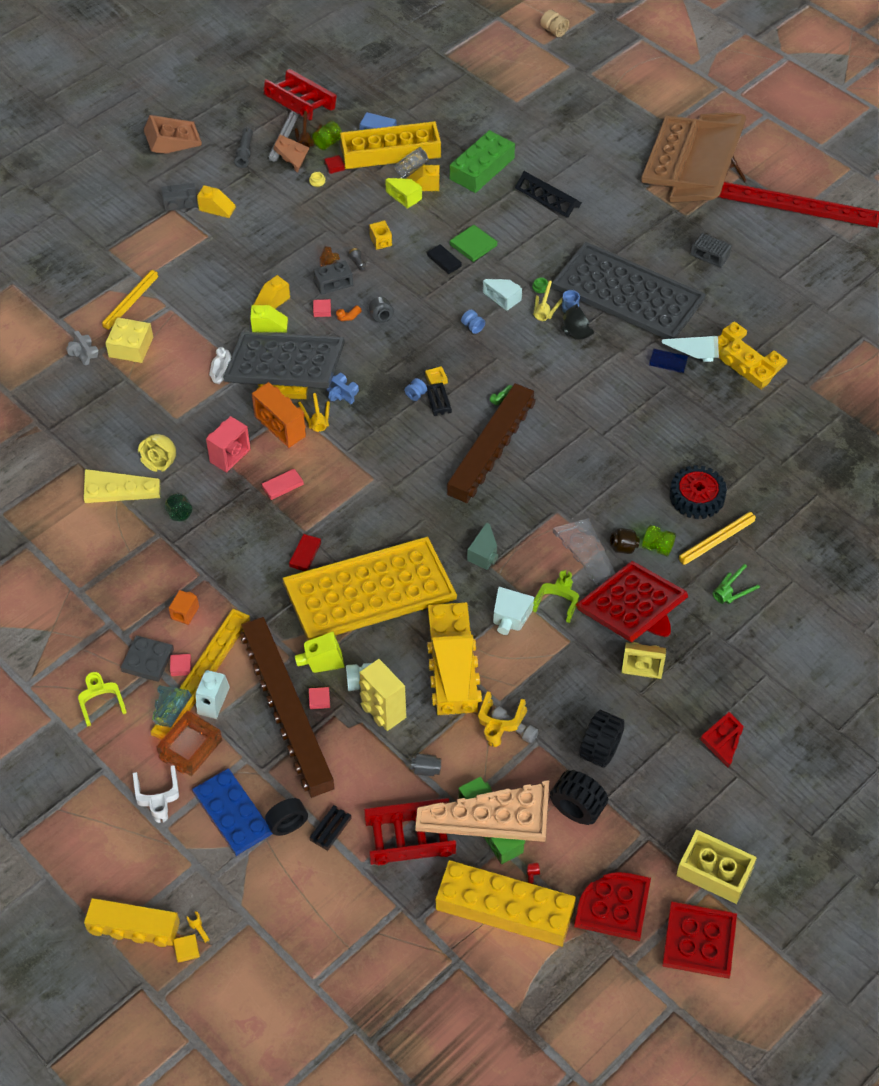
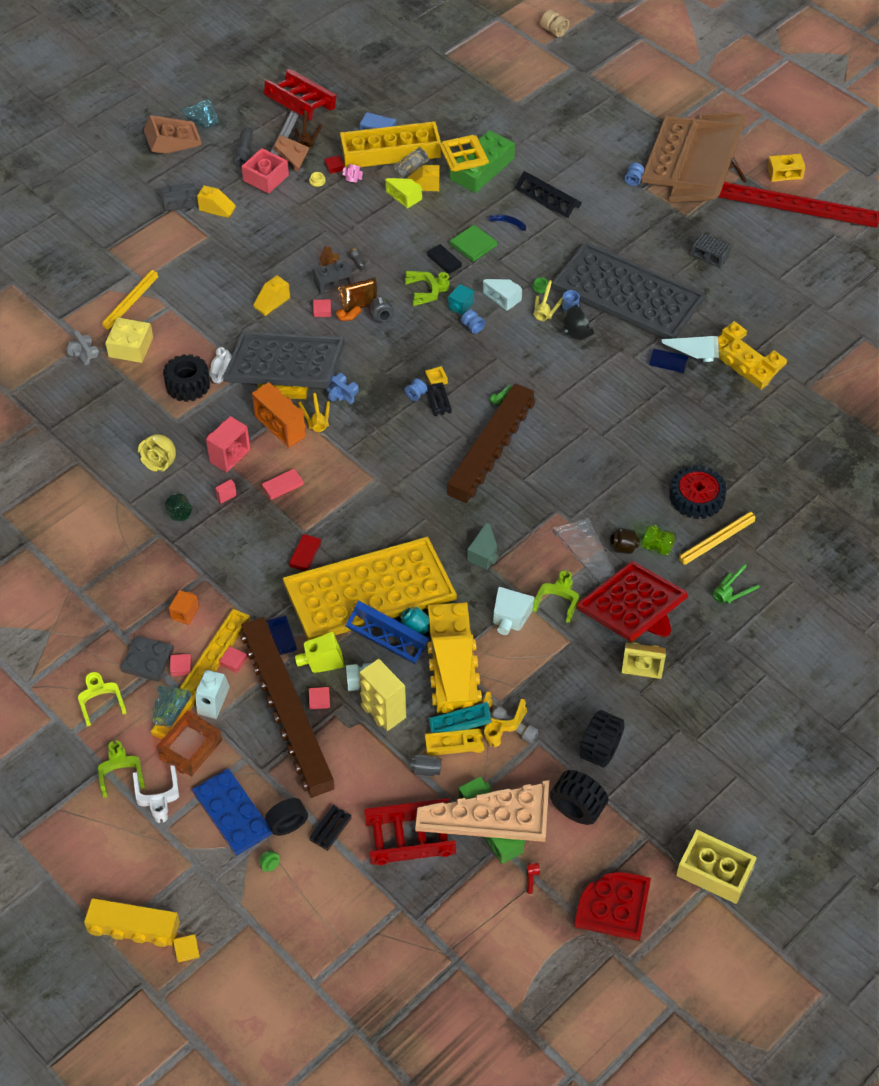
light yellow wing [84,469,160,503] -> none
yellow hand [187,911,210,943] -> none
neon yellow slope [250,305,288,332] -> none
clear neon green wheel [312,121,342,150] -> none
yellow brick [369,220,392,250] -> none
yellow brick [436,860,576,947] -> none
red plate [662,902,737,979] -> none
red wing [700,712,744,768] -> none
none -> lime piece [98,740,145,798]
none -> black tyre [163,354,210,402]
none -> clear light blue wing [182,99,220,129]
none -> coral tile [215,479,237,504]
none -> coral tile [219,646,247,673]
none -> coral brick [241,148,289,194]
none -> bright green plate [259,851,280,872]
none -> clear blue tile [267,616,297,655]
none -> clear orange slope [337,278,377,312]
none -> bright pink gear [342,164,363,183]
none -> blue fence [345,600,429,664]
none -> teal head [400,607,430,635]
none -> lime piece [405,271,450,306]
none -> yellow plate [425,729,485,755]
none -> teal tile [429,702,492,733]
none -> yellow piece [439,135,489,172]
none -> teal brick [448,284,474,315]
none -> clear blue piece [488,214,526,231]
none -> medium blue wheel [625,163,644,186]
none -> yellow brick [767,153,806,182]

